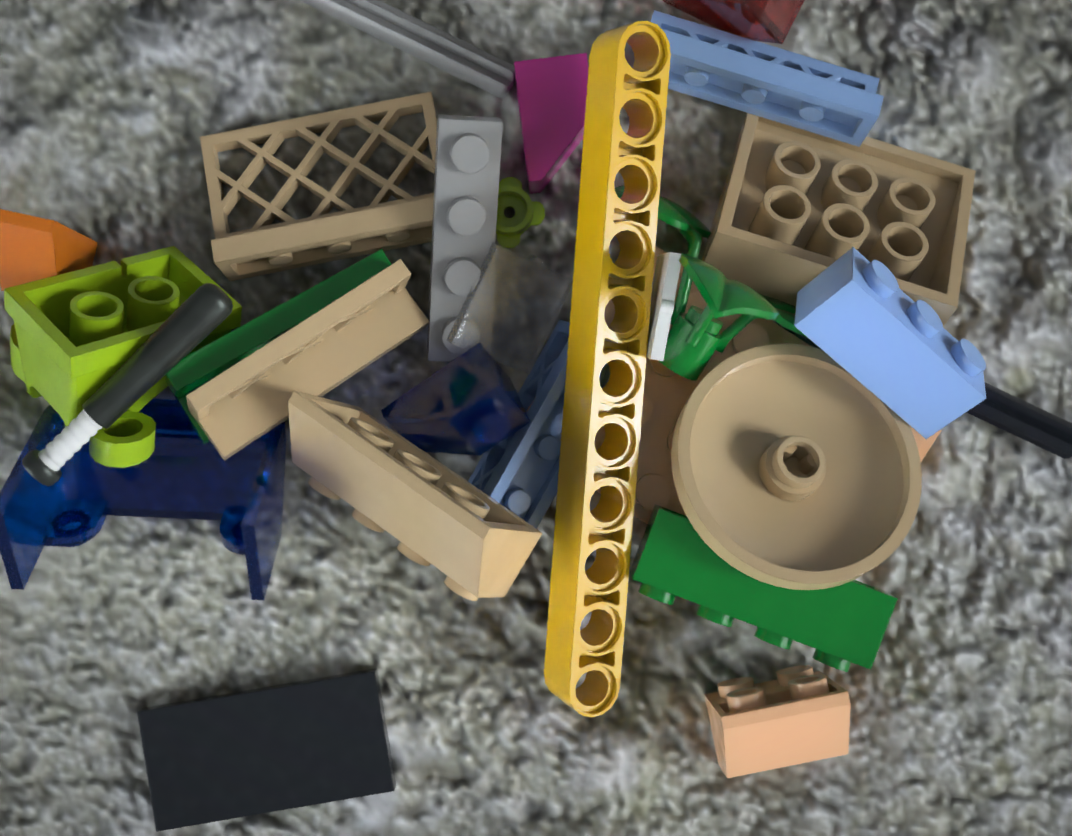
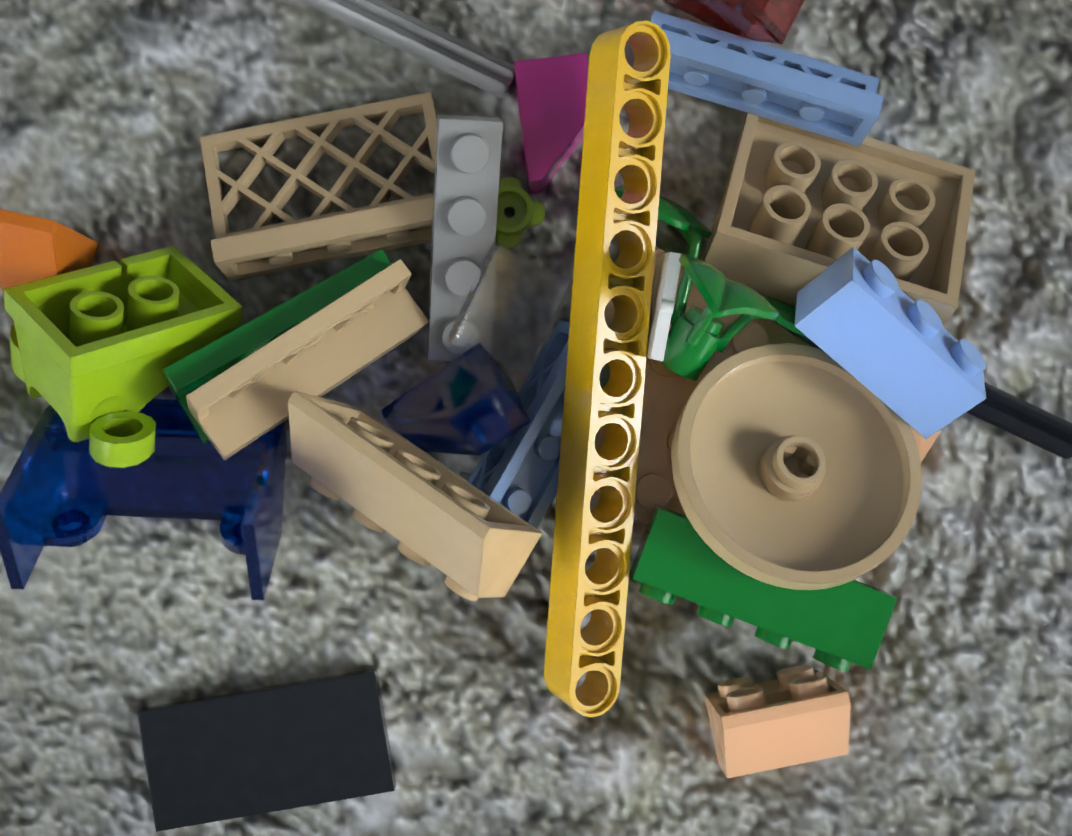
pearl dark grey piece [22,283,233,486] -> none

